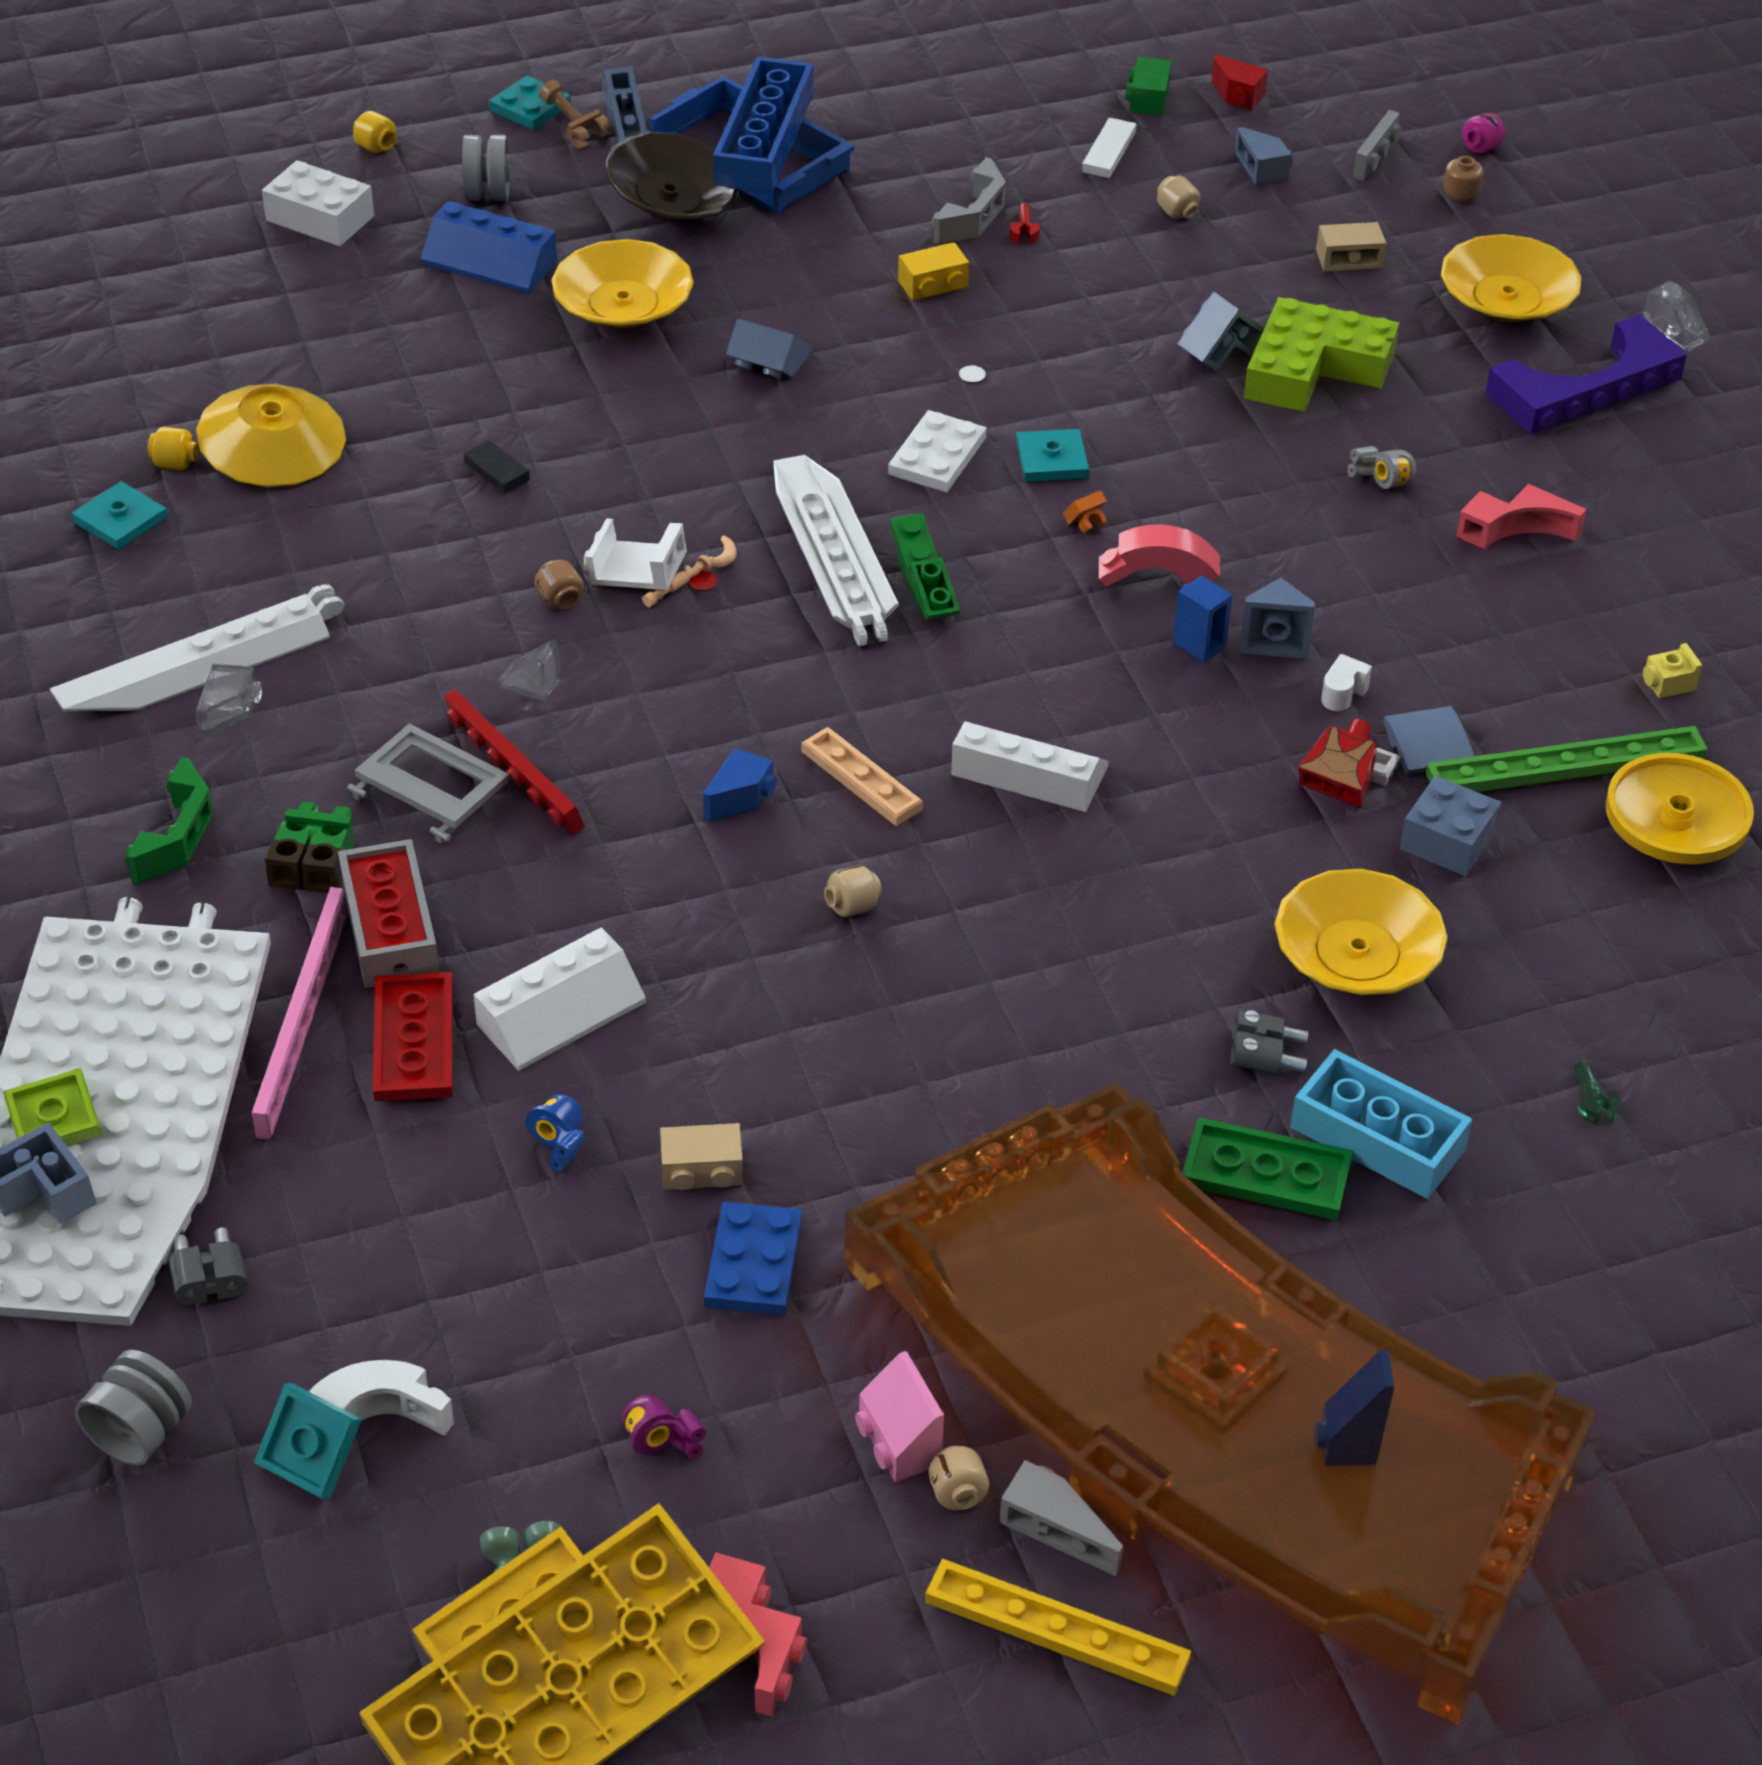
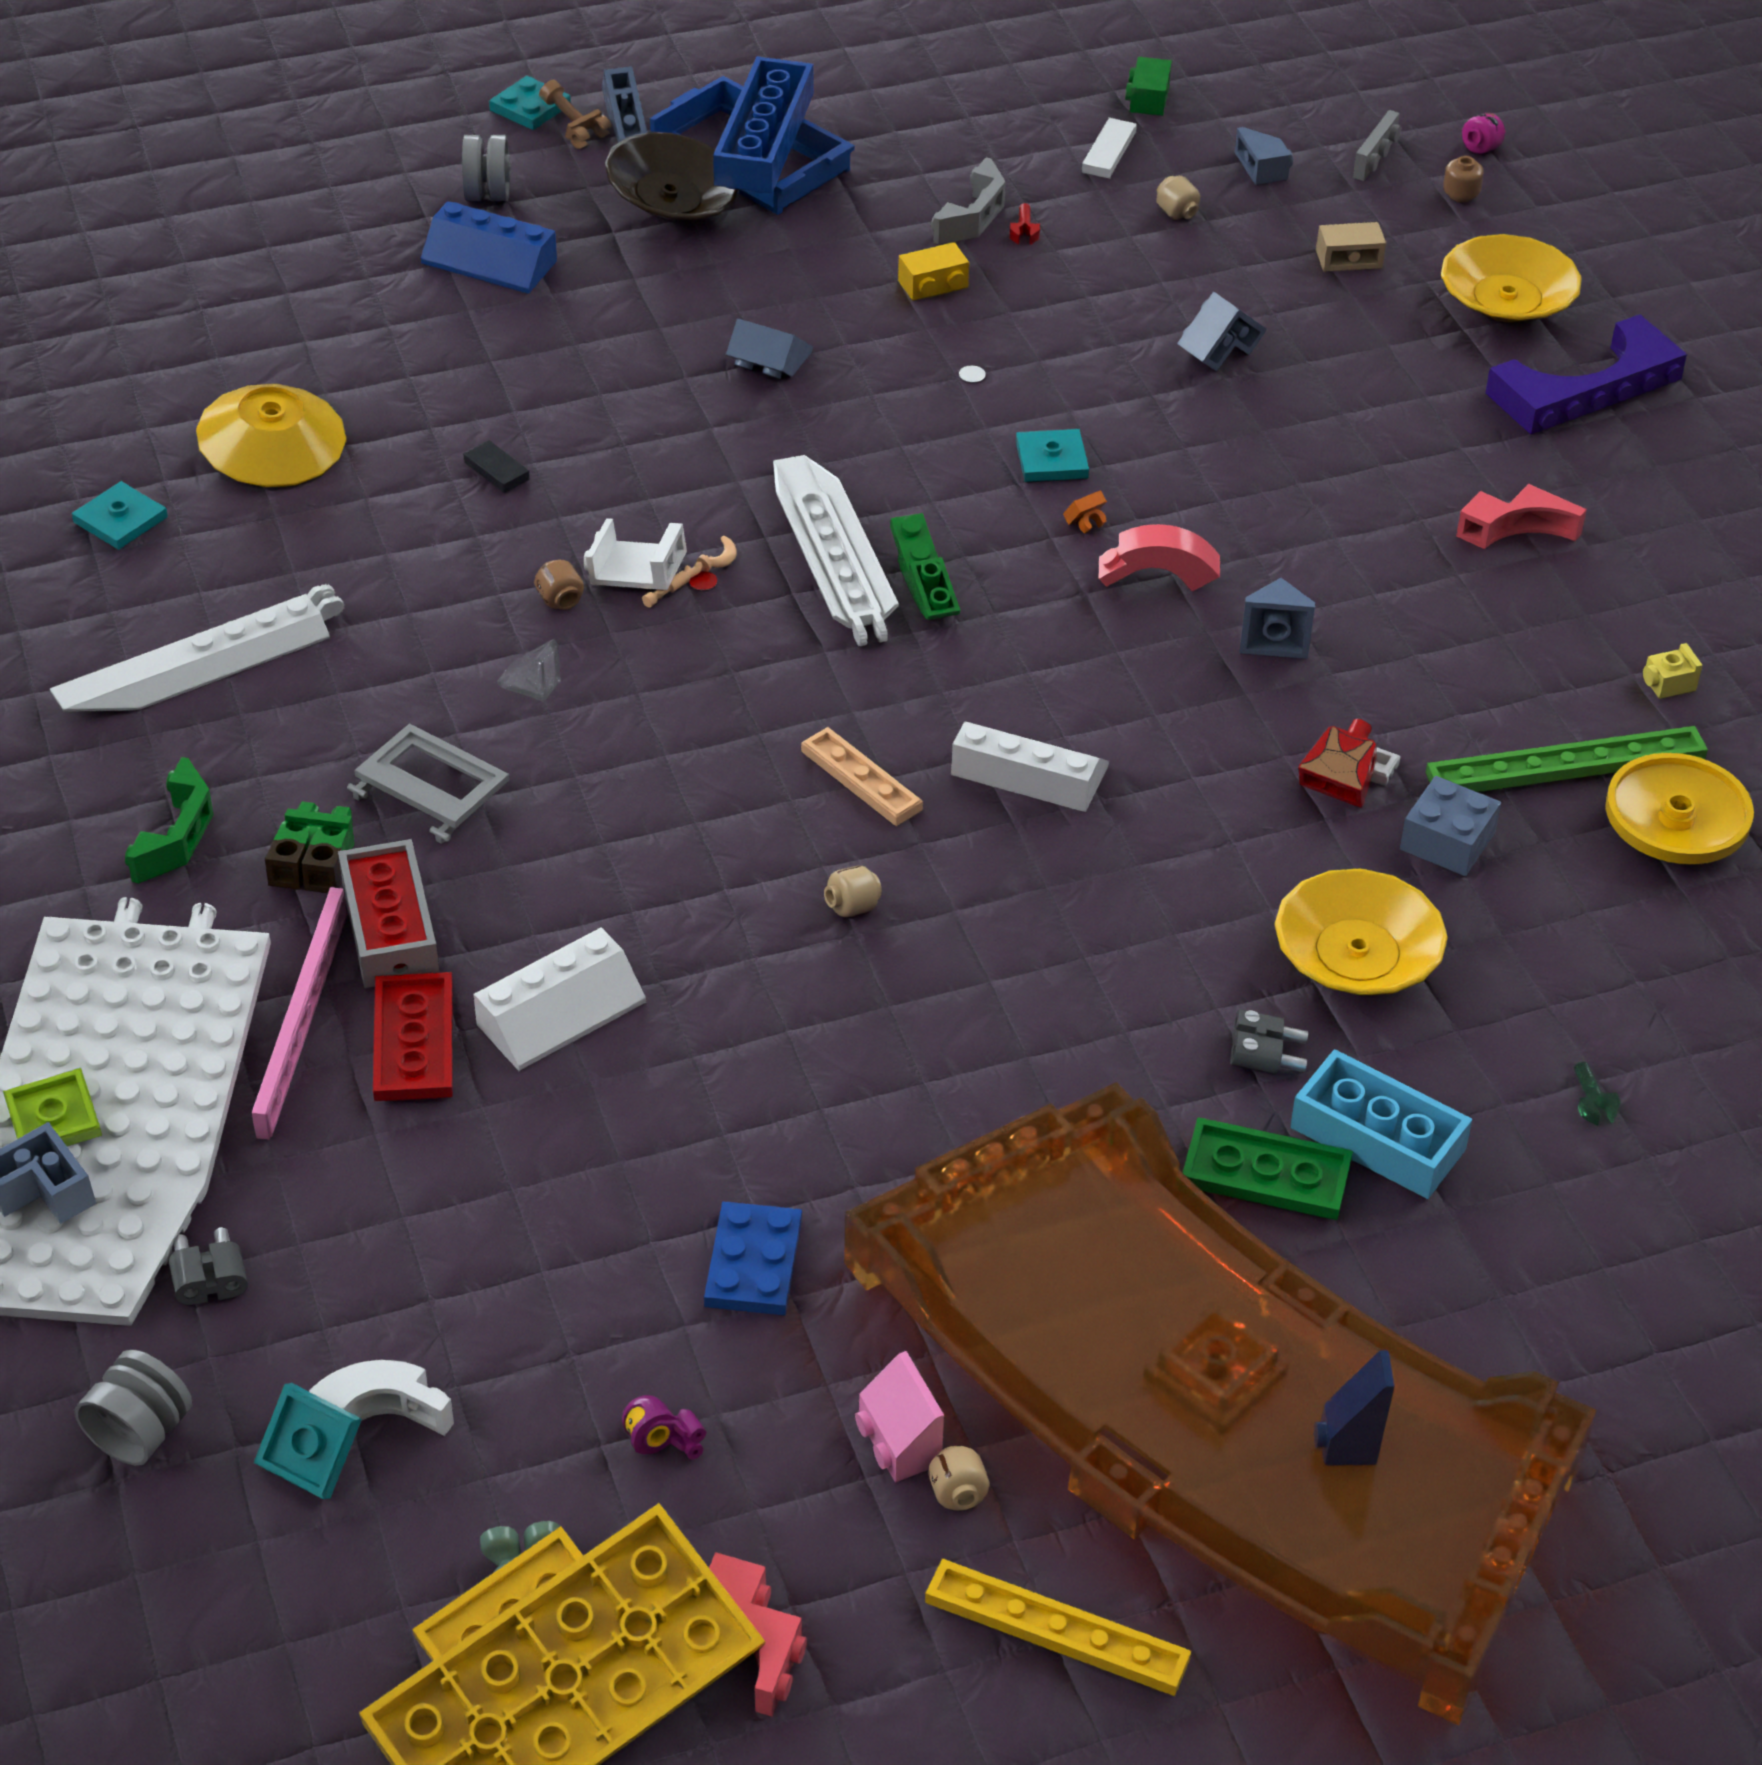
yellow head [147,426,199,471] -> none
clear slope [196,664,262,738] -> none
white brick [262,160,374,246] -> none
yellow head [353,111,397,154] -> none
red plate [443,689,585,835] -> none
blue piece [525,1094,585,1172] -> none
yellow dish [551,239,694,328] -> none
tan brick [660,1123,743,1190] -> none
blue slope [703,748,777,821] -> none
white plate [888,410,987,492] -> none
light grey slope [1000,1460,1123,1577] -> none
blue brick [1173,575,1232,662] -> none
red slope [1211,54,1268,110] -> none
lime piece [1244,297,1400,412] -> none
white leg [1321,654,1372,711] -> none
light grey piece [1347,446,1416,489] -> none
sand blue slope [1383,706,1474,776] -> none
clear slope [1643,280,1710,351] -> none

